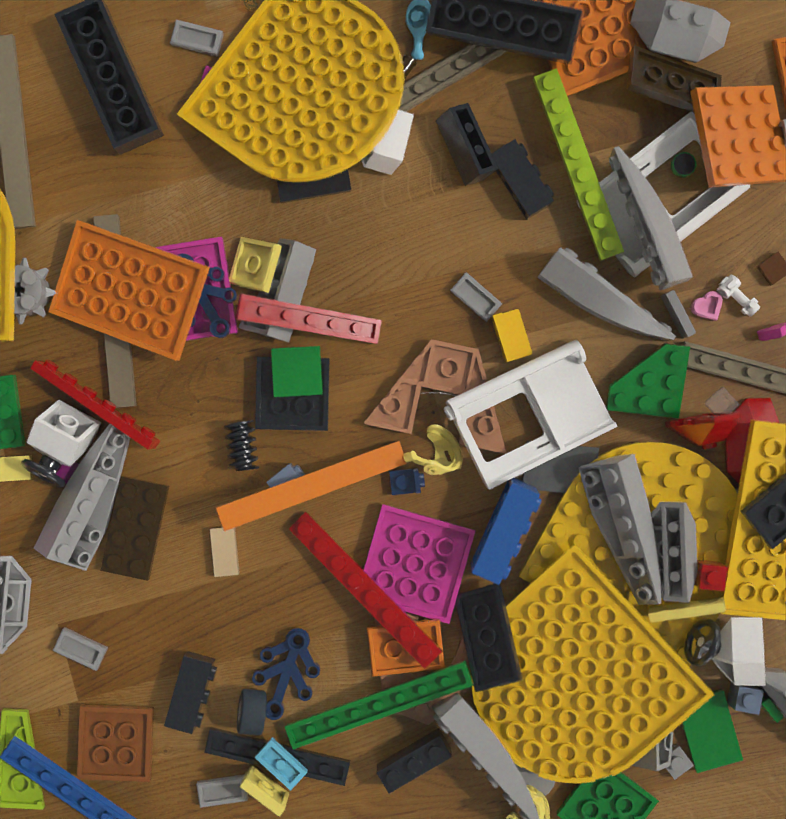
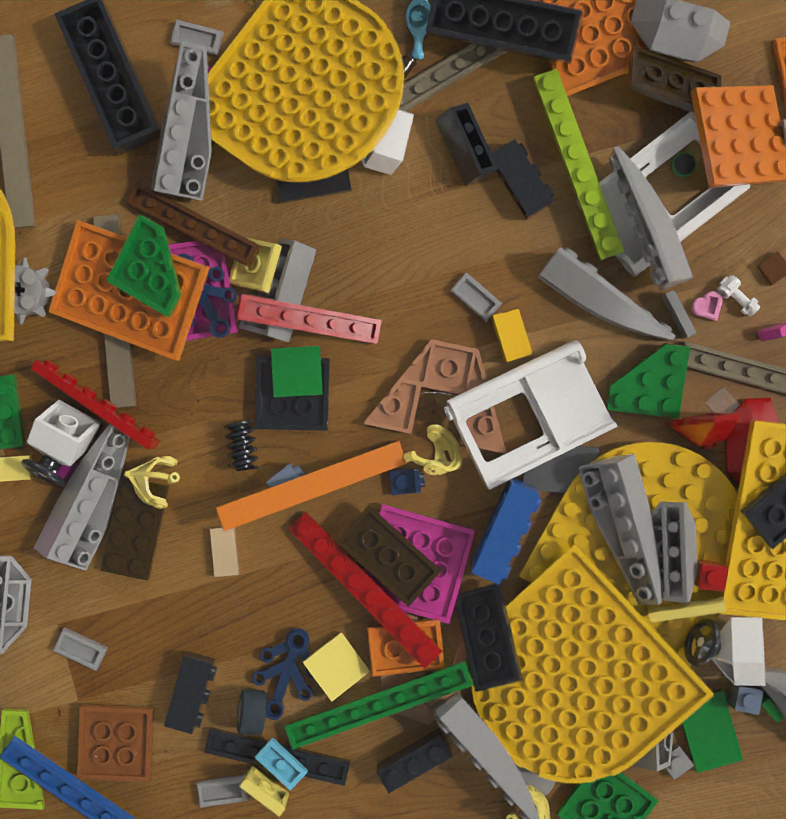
none -> green plate [106,215,182,317]
none -> light yellow helmet [124,456,180,509]
none -> reddish brown tile [126,182,261,268]
none -> light grey wedge [150,41,212,200]
none -> light yellow tile [303,632,370,702]
none -> dark brown plate [336,505,441,607]

